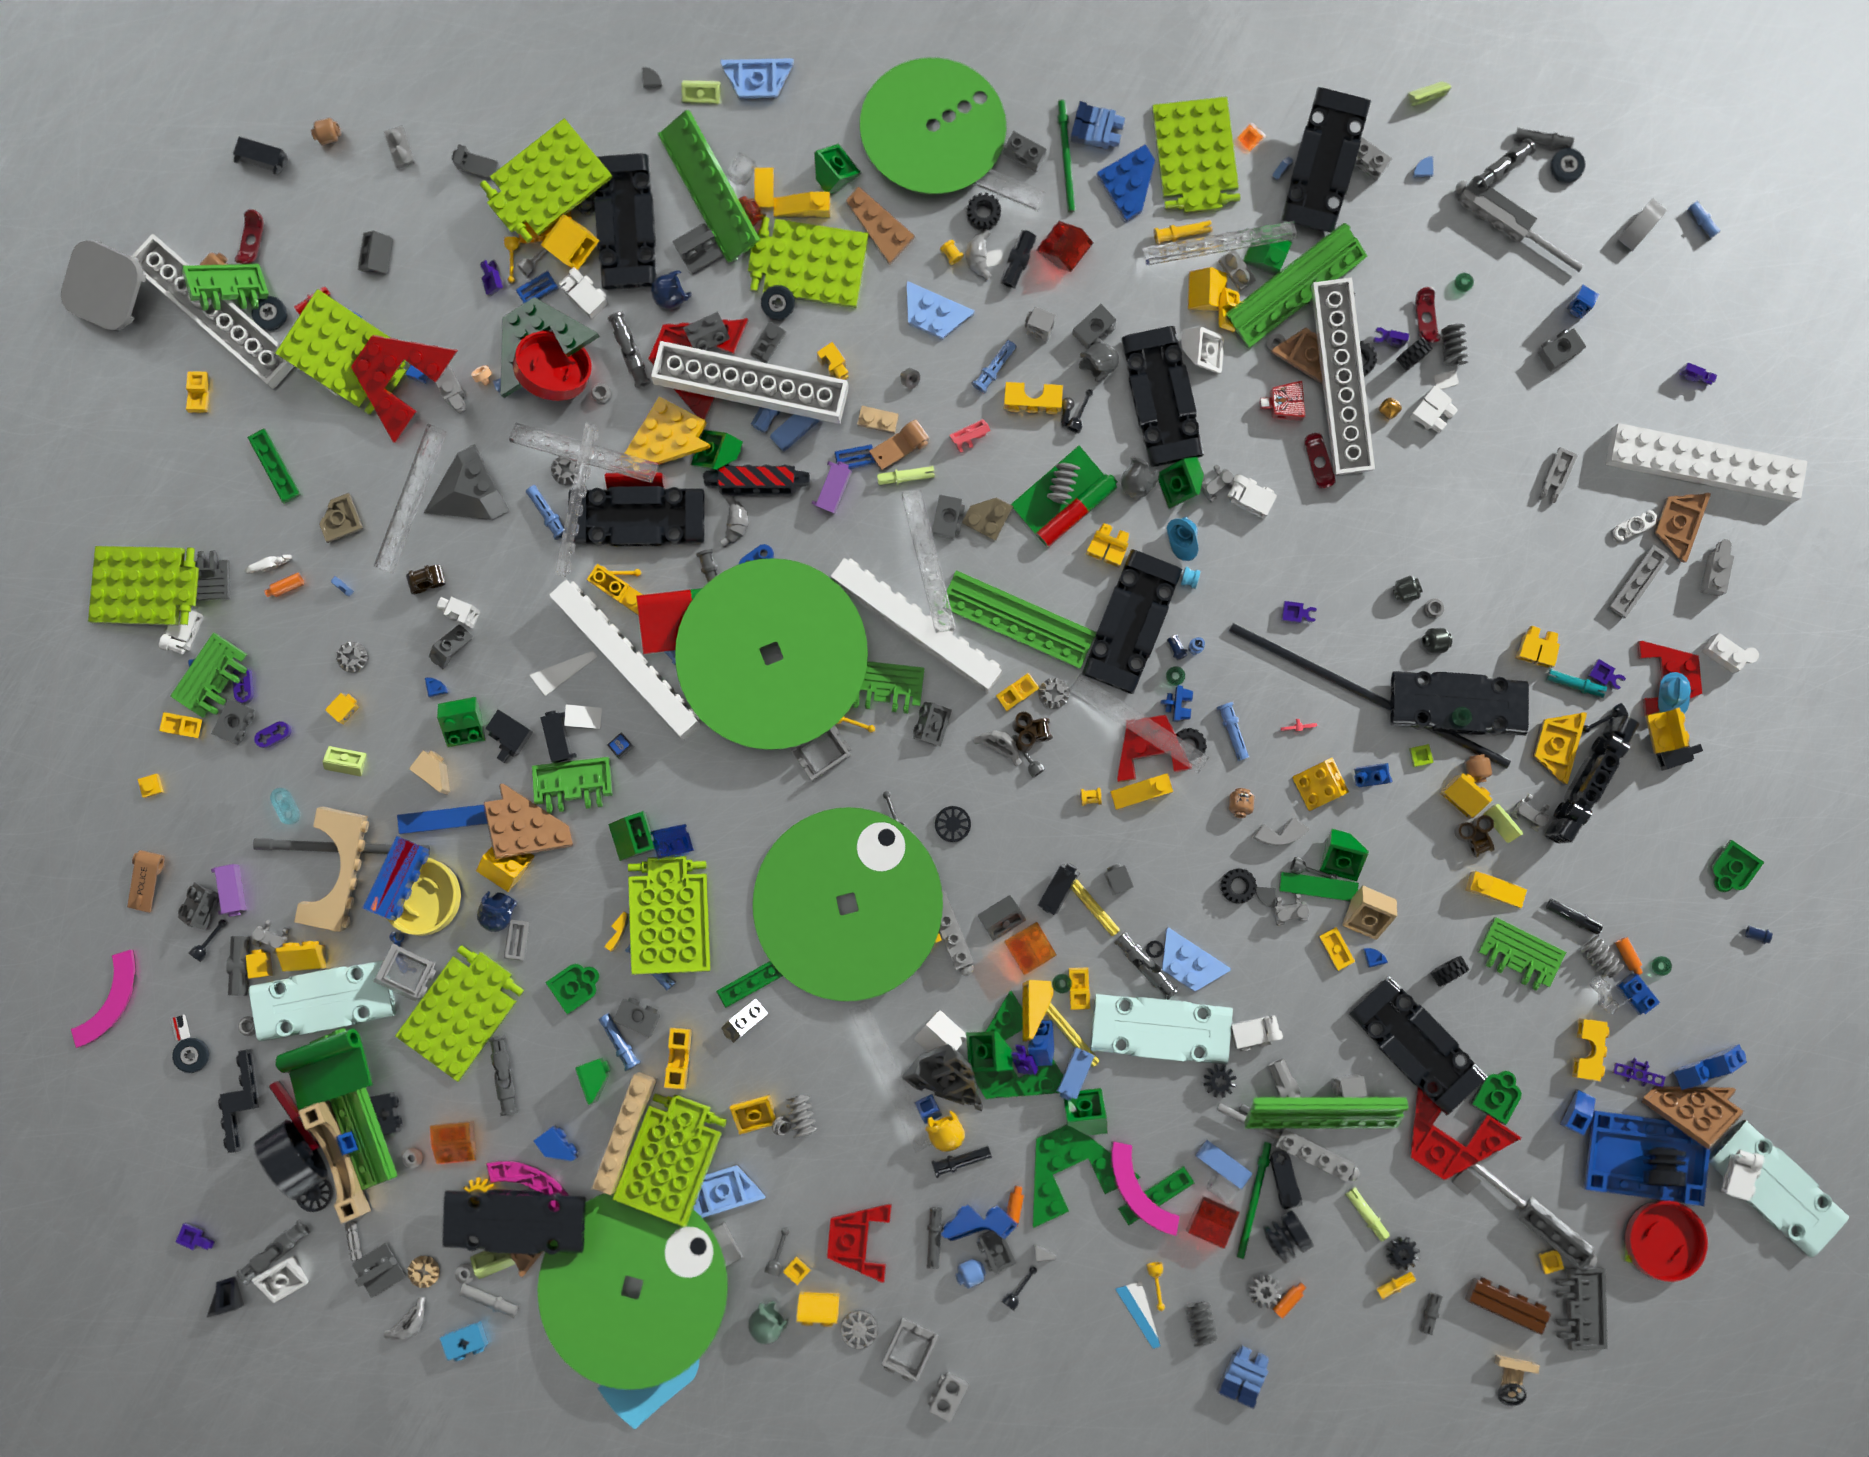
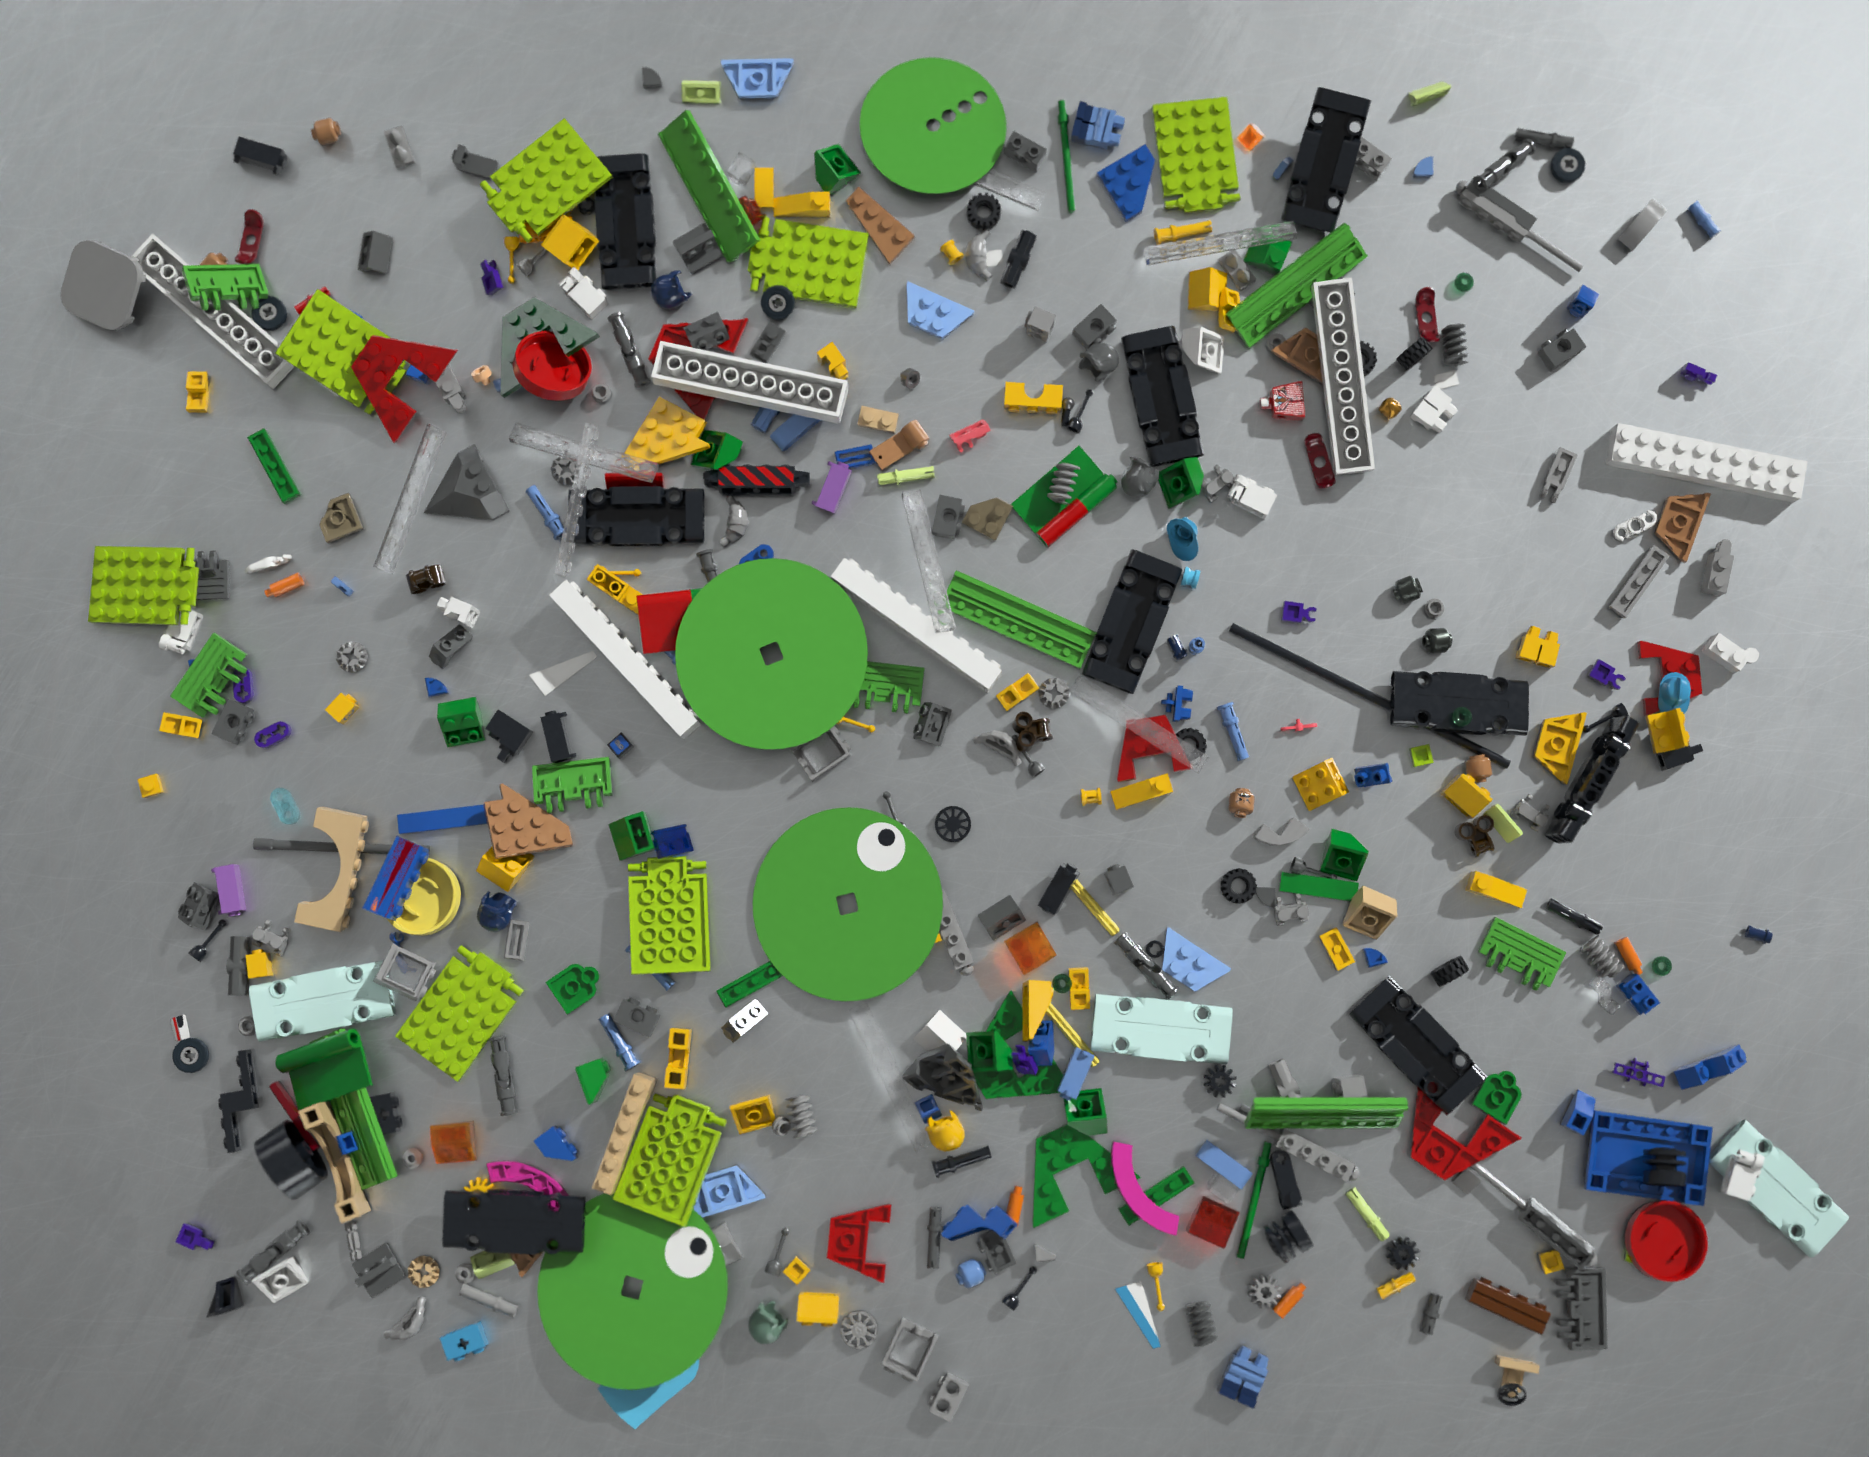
dark pink tile [71,950,136,1048] -> none
medium nougat door [127,850,165,913] -> none
yellow slope [276,941,326,972] -> none
black wheel [296,1179,333,1212] -> none
yellowish green slope [322,746,366,776] -> none
tan slope [409,750,450,795] -> none
blue tile [516,271,558,303] -> none
white sticker [564,705,602,729] -> none
yellow slope [604,911,629,952] -> none
medium blue pin [972,340,1017,393] -> none
clear red slope [1037,221,1093,272] -> none
yellow hips [1086,523,1129,568] -> none
clear green plate [1166,666,1185,686] -> none
white hinge [1231,1015,1283,1051] -> none
dark purple plate [1373,327,1409,347] -> none
teal pin [1546,669,1607,698] -> none
yellow arch [1572,1019,1609,1081] -> none
medium nougat wing [1642,1086,1744,1150] -> none
green plate [1711,840,1764,892] -> none

